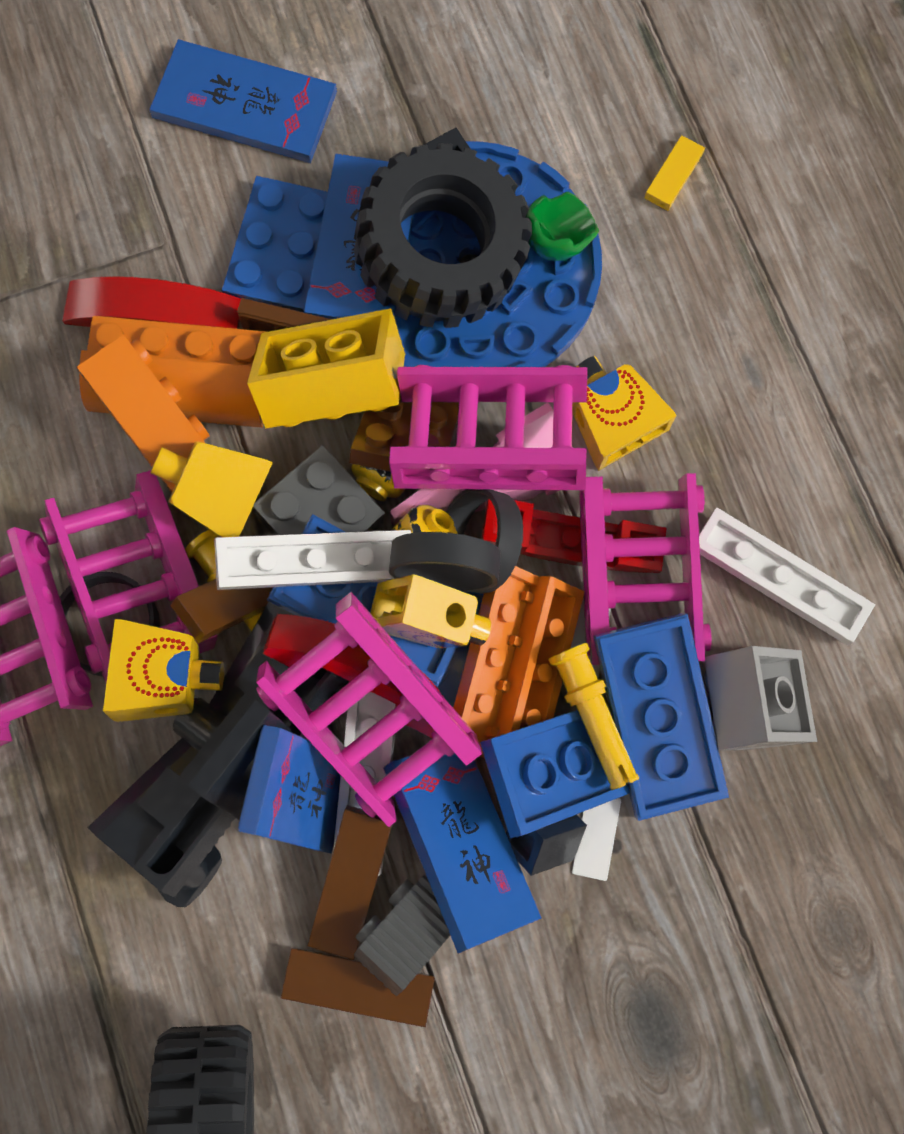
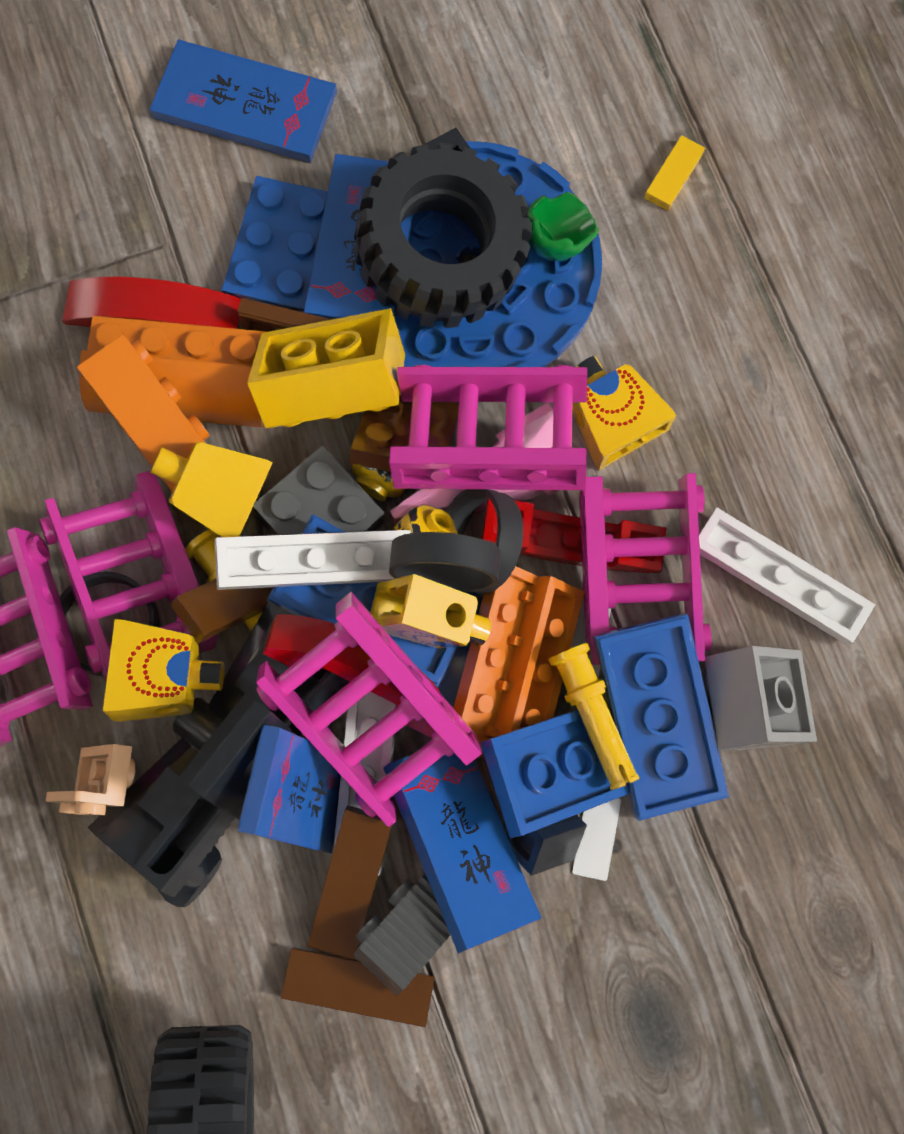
none -> light nougat bracket [46,744,135,815]

